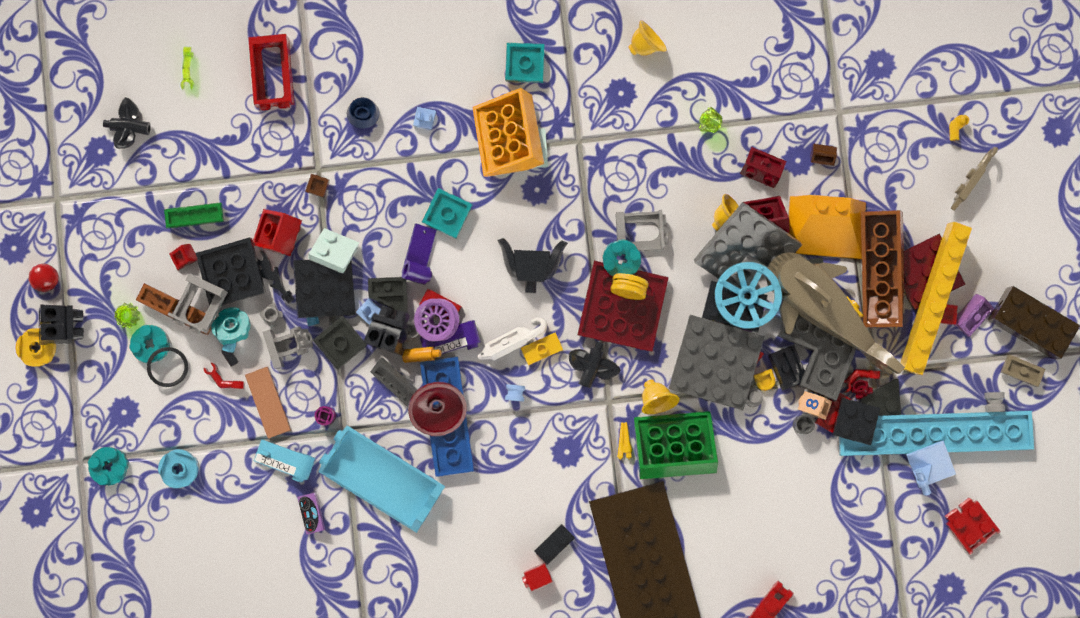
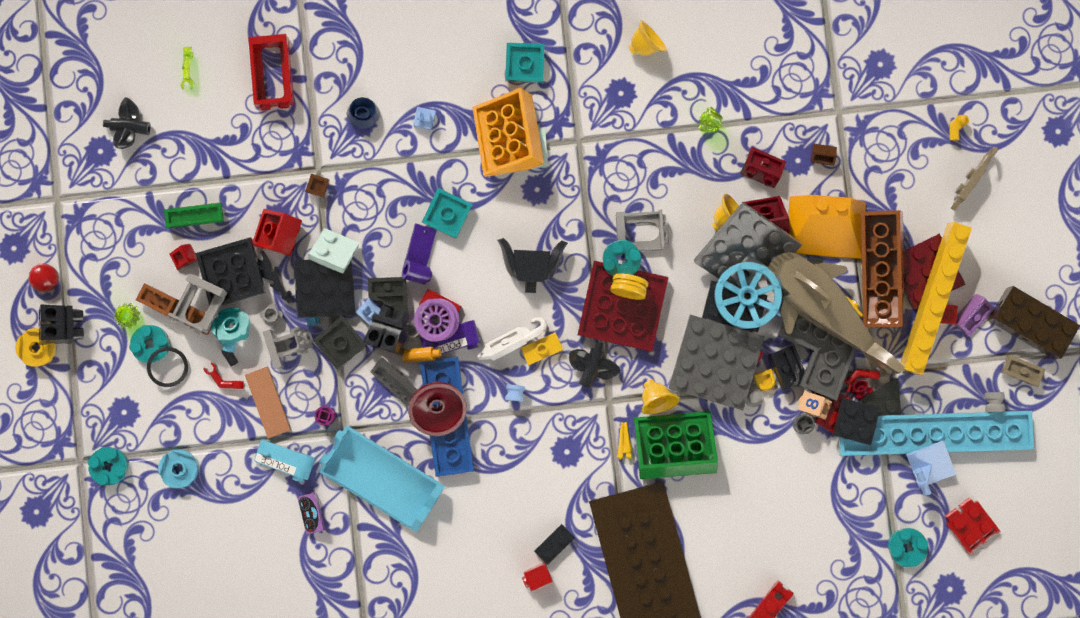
none -> teal plate [888,528,928,567]

